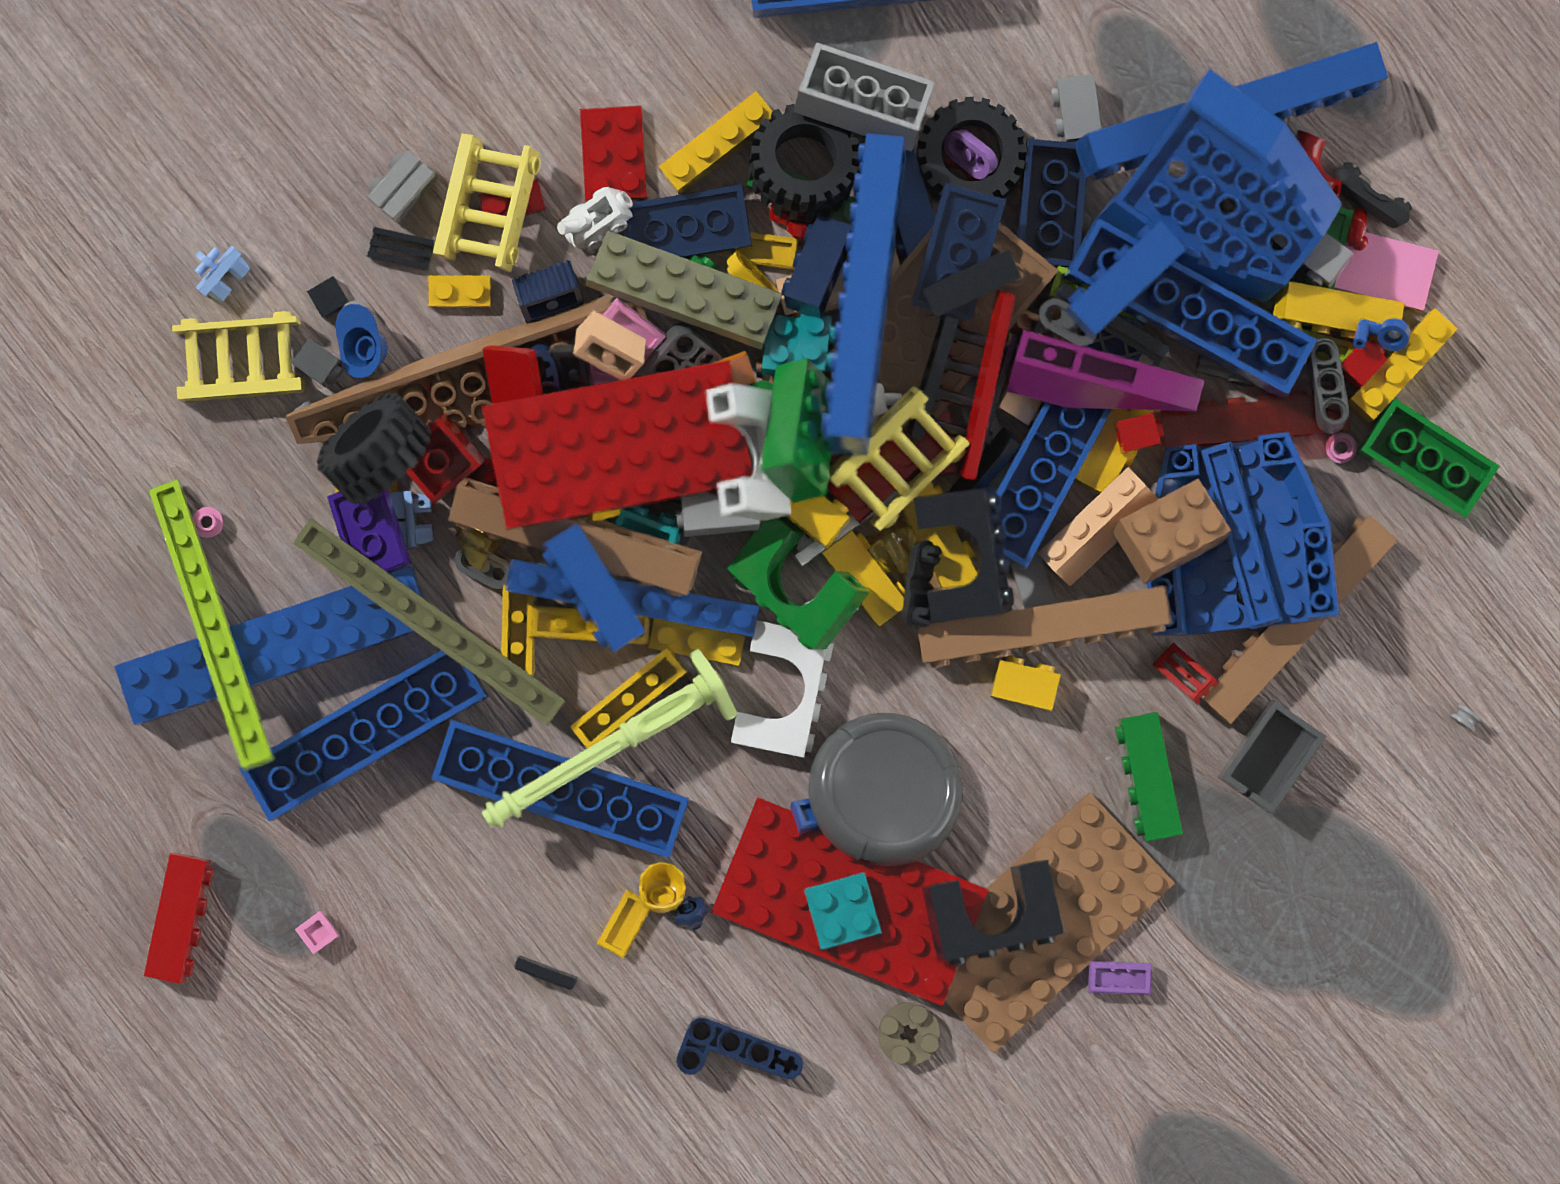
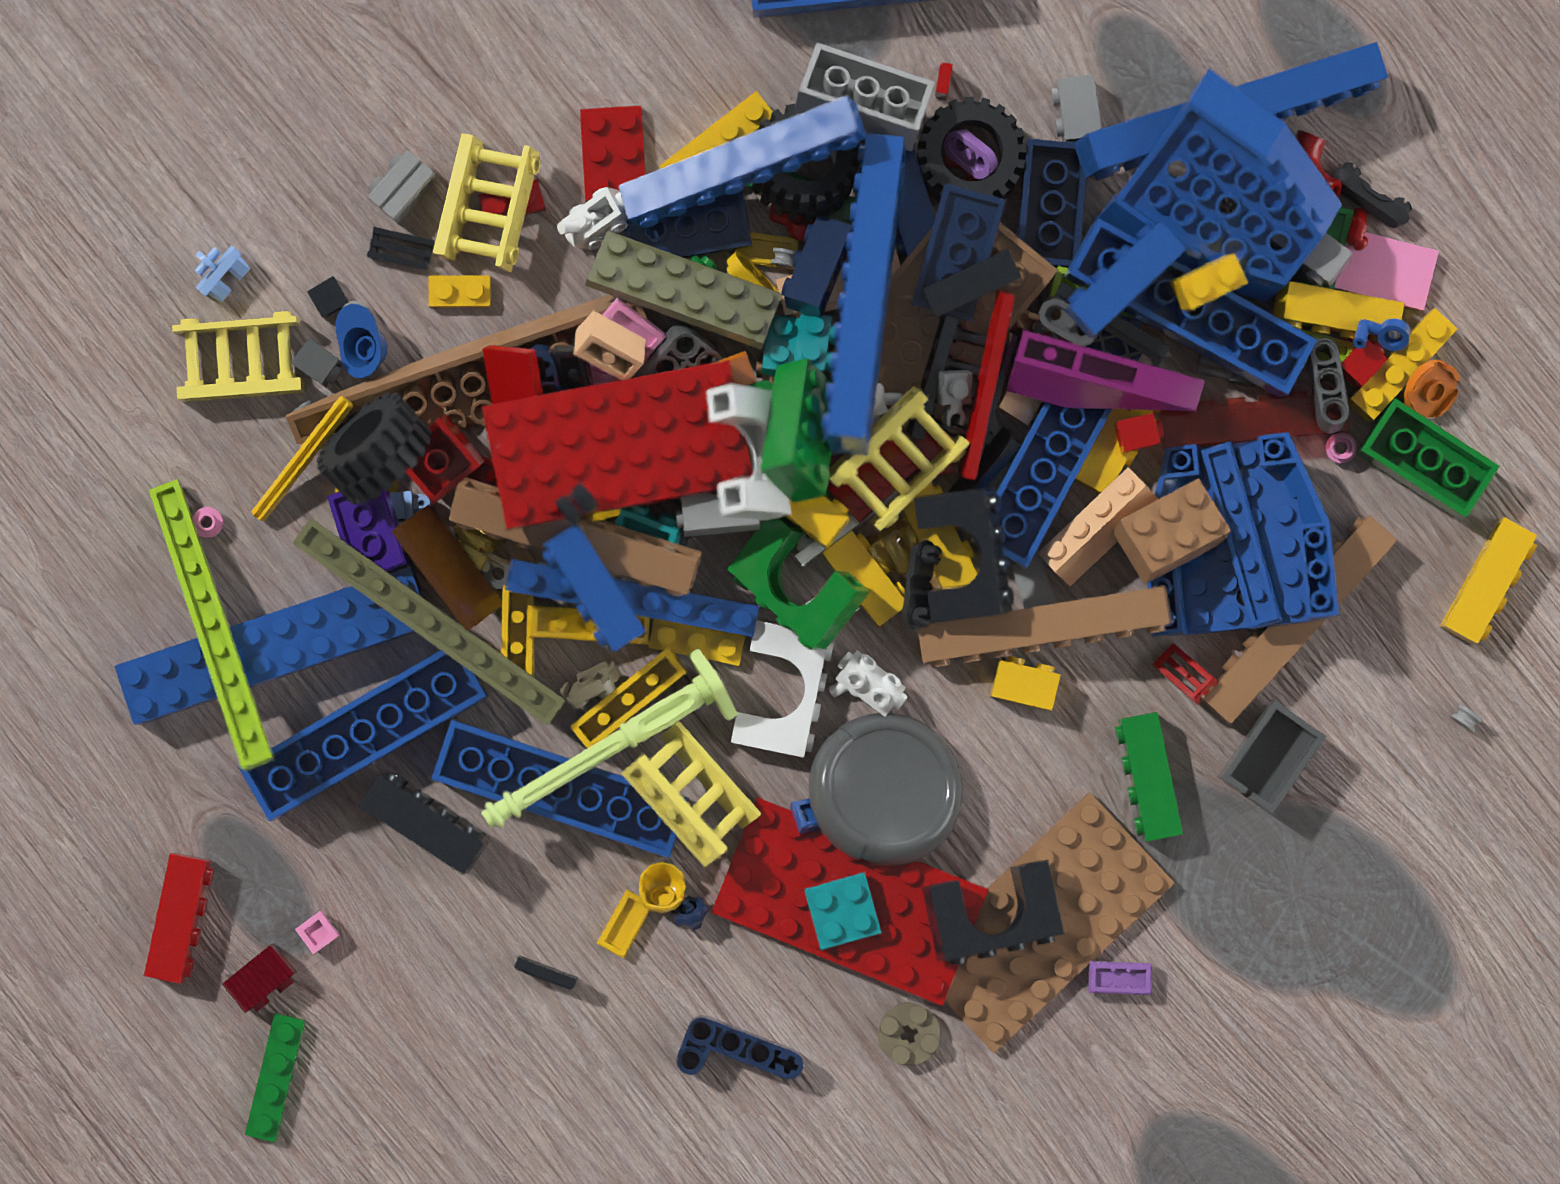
dark blue brick [512,260,584,323] -> none
none -> dark red brick [222,943,297,1013]
none -> green plate [245,1013,306,1142]
none -> yellow axle [252,396,353,522]
none -> black brick [358,772,489,875]
none -> reddish brown tile [391,504,502,632]
none -> black wheel [554,482,599,527]
none -> dark tan plate [560,661,621,710]
none -> brick [619,96,867,228]
none -> light yellow fence [621,721,761,867]
none -> light grey bush [770,248,797,269]
none -> white brick [829,650,908,717]
none -> red tile [935,62,953,100]
none -> dark grey plate [937,370,972,426]
none -> yellow brick [1169,254,1247,310]
none -> orange tile [1404,360,1460,419]
none -> yellow brick [1439,517,1537,645]

